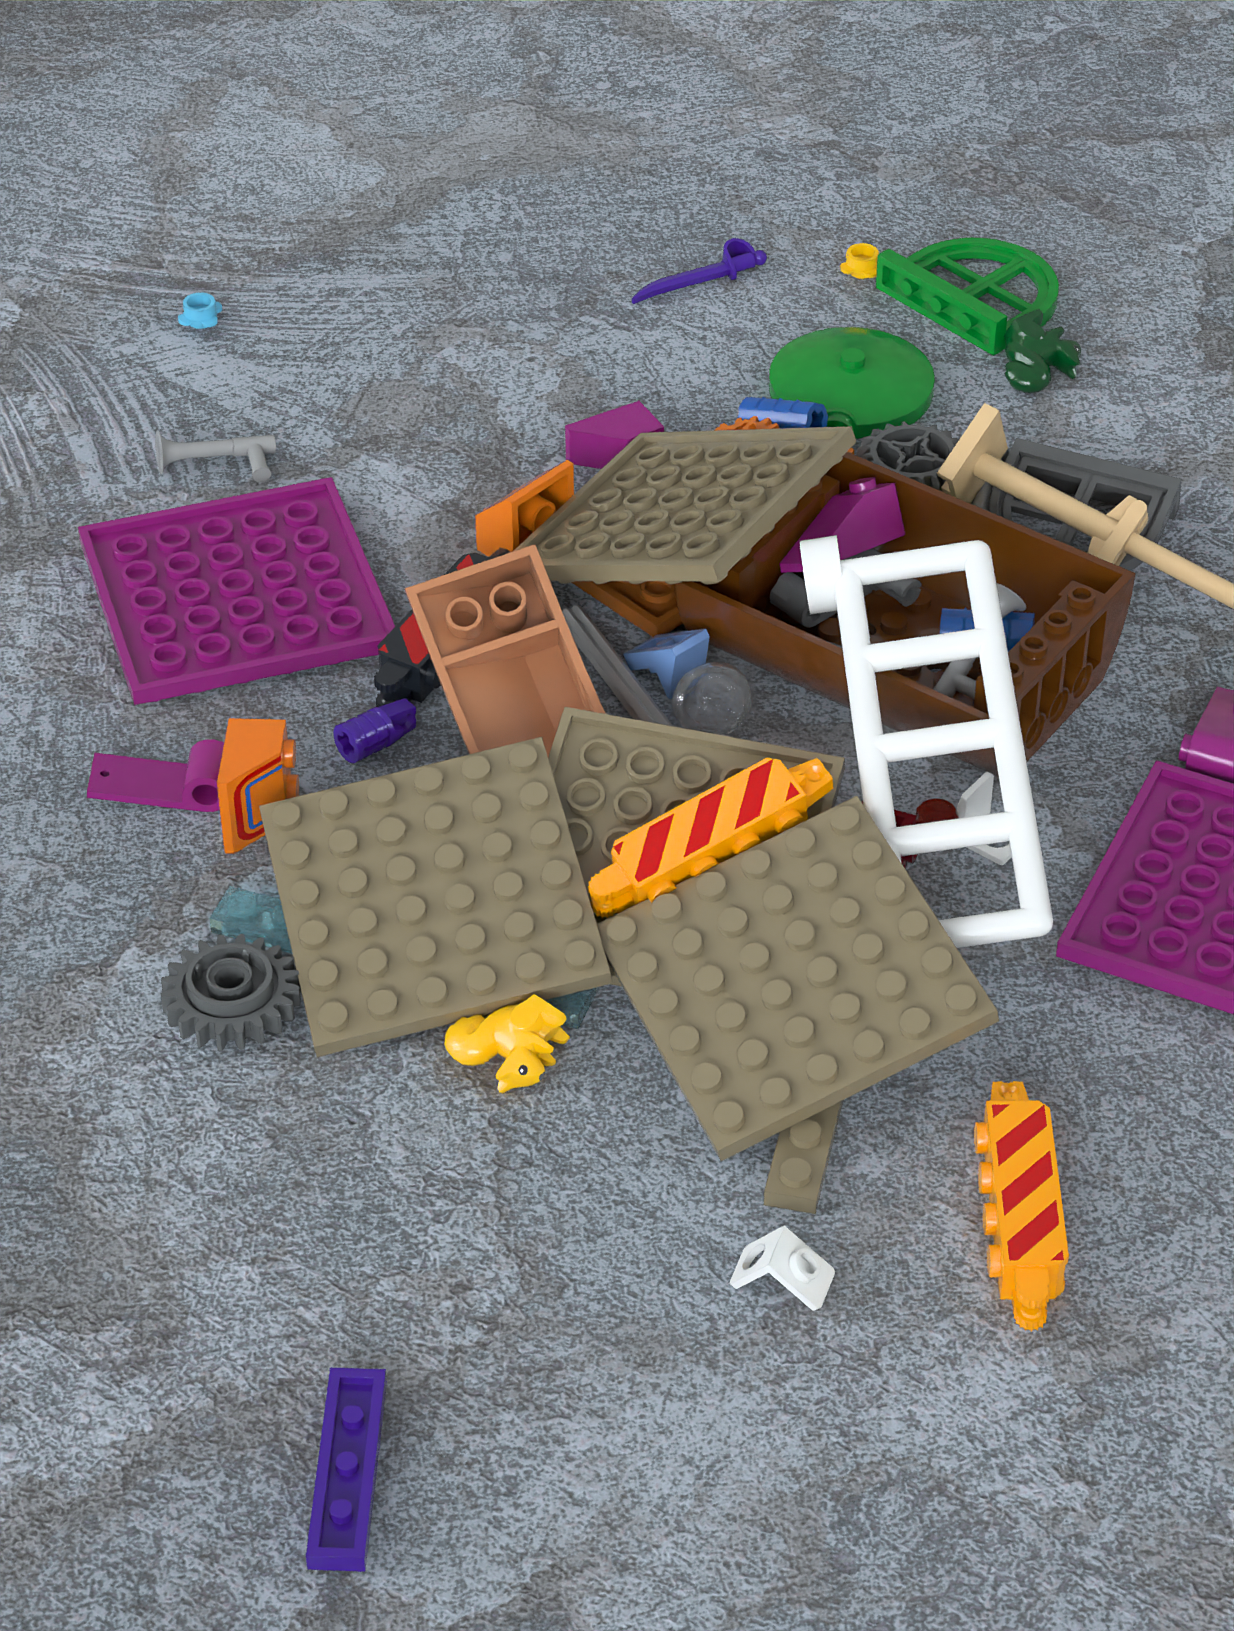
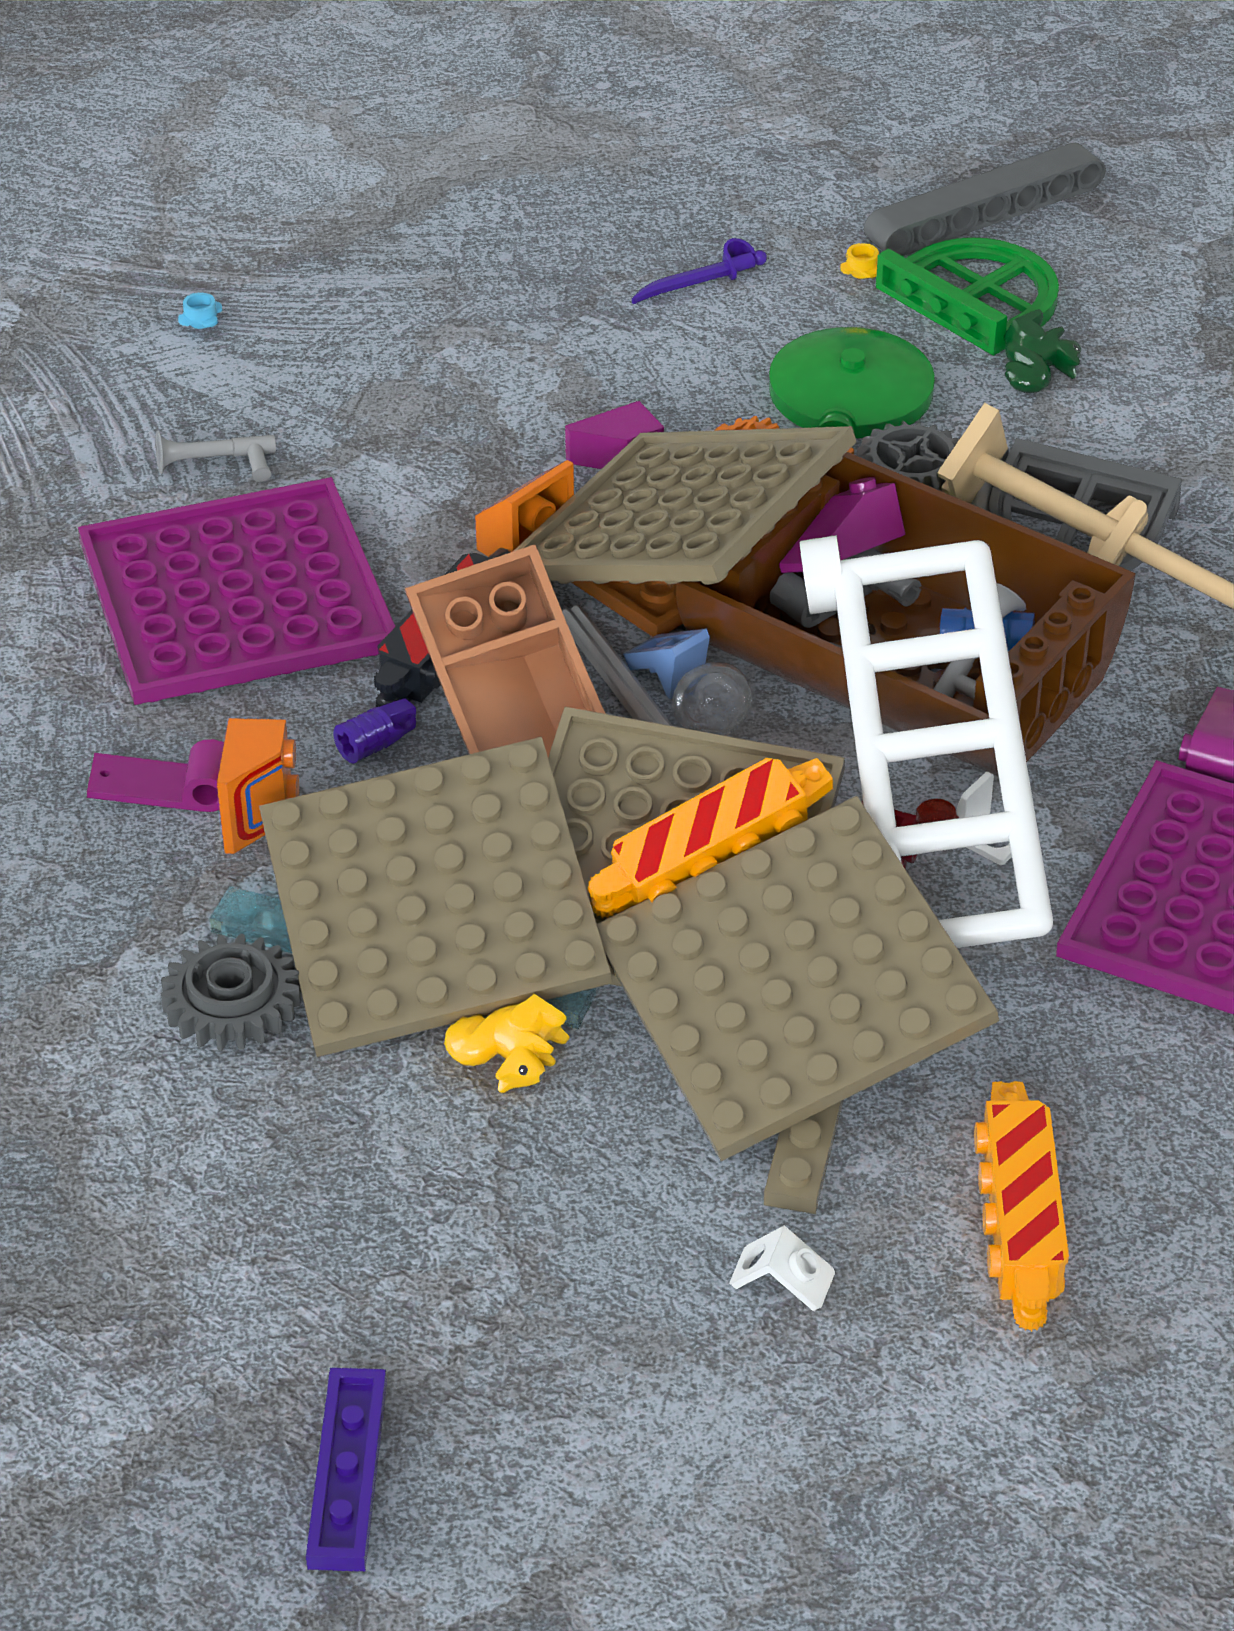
blue axle [738,397,828,429] -> none
none -> dark grey beam [863,142,1106,256]

